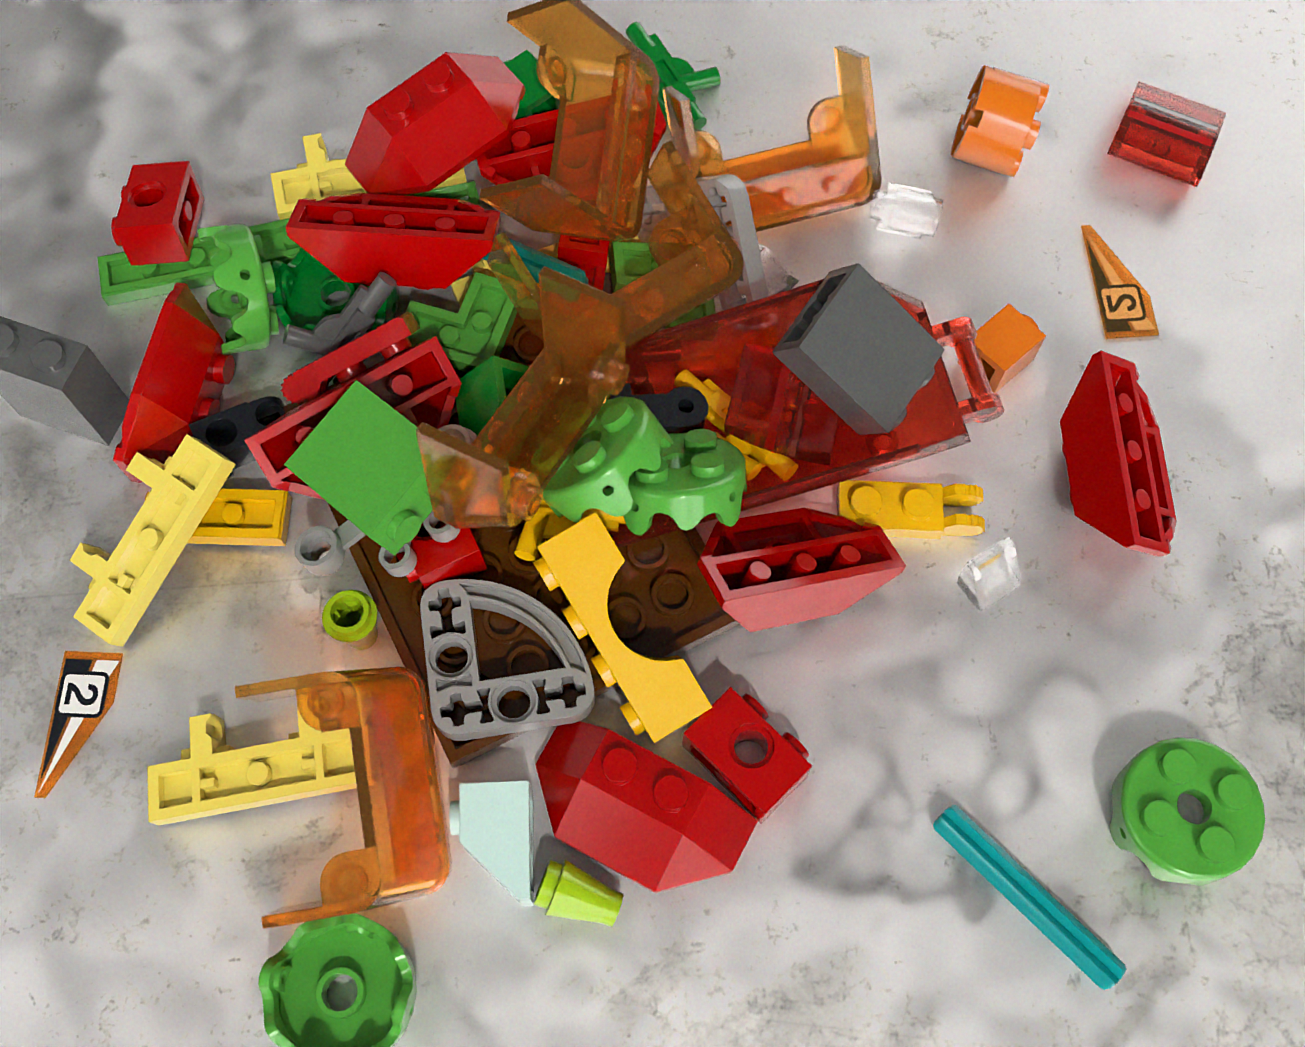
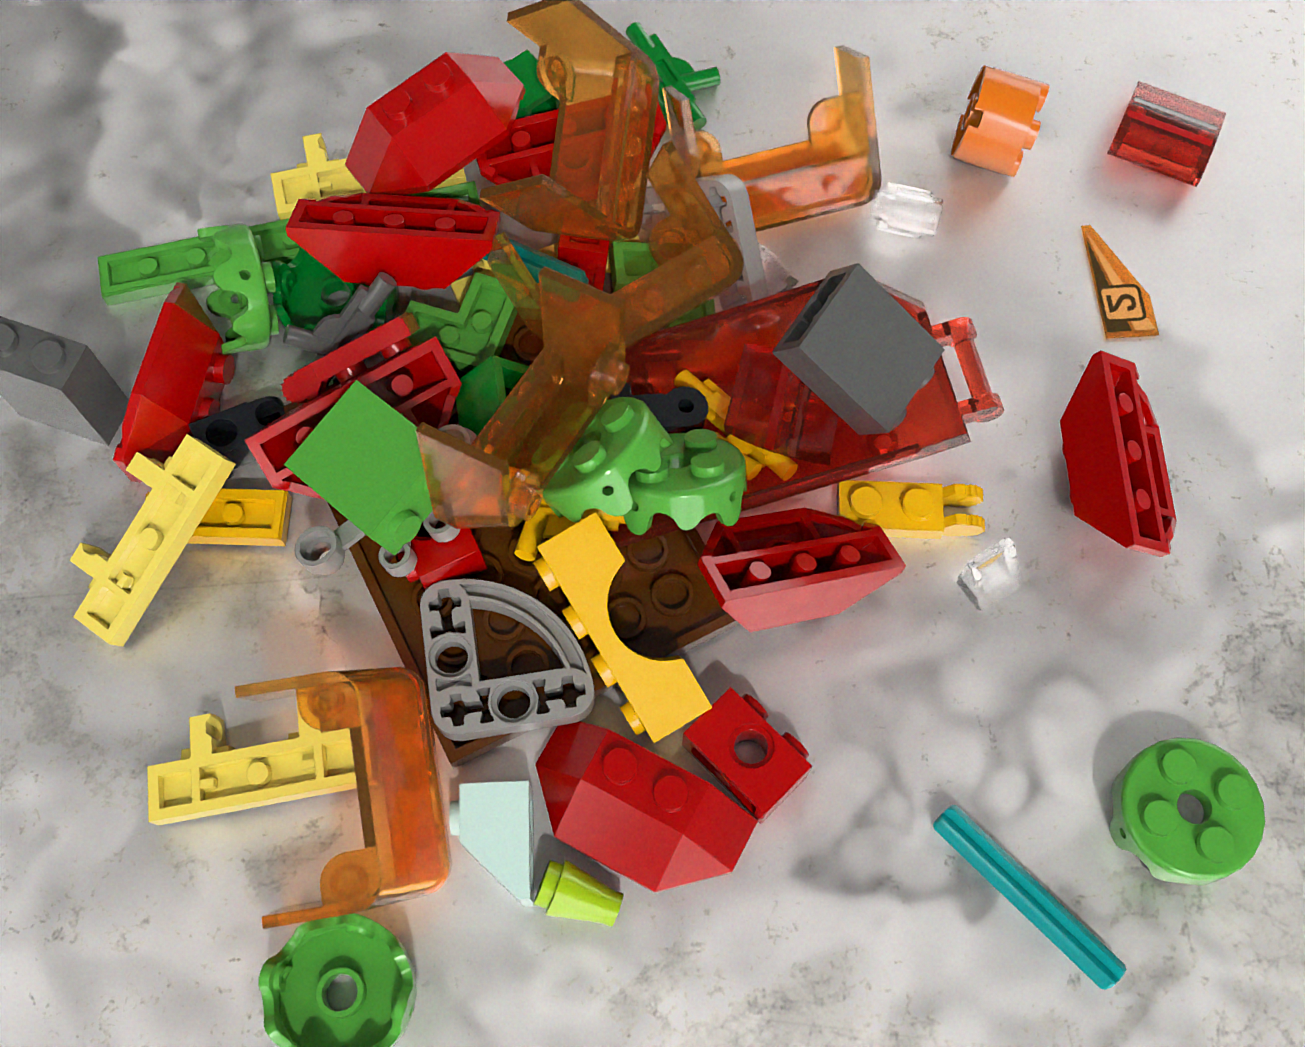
sticker [34,651,123,798] -> none
red brick [111,161,204,266] -> none
lime cone [322,590,378,650] -> none
orange brick [957,303,1046,395] -> none

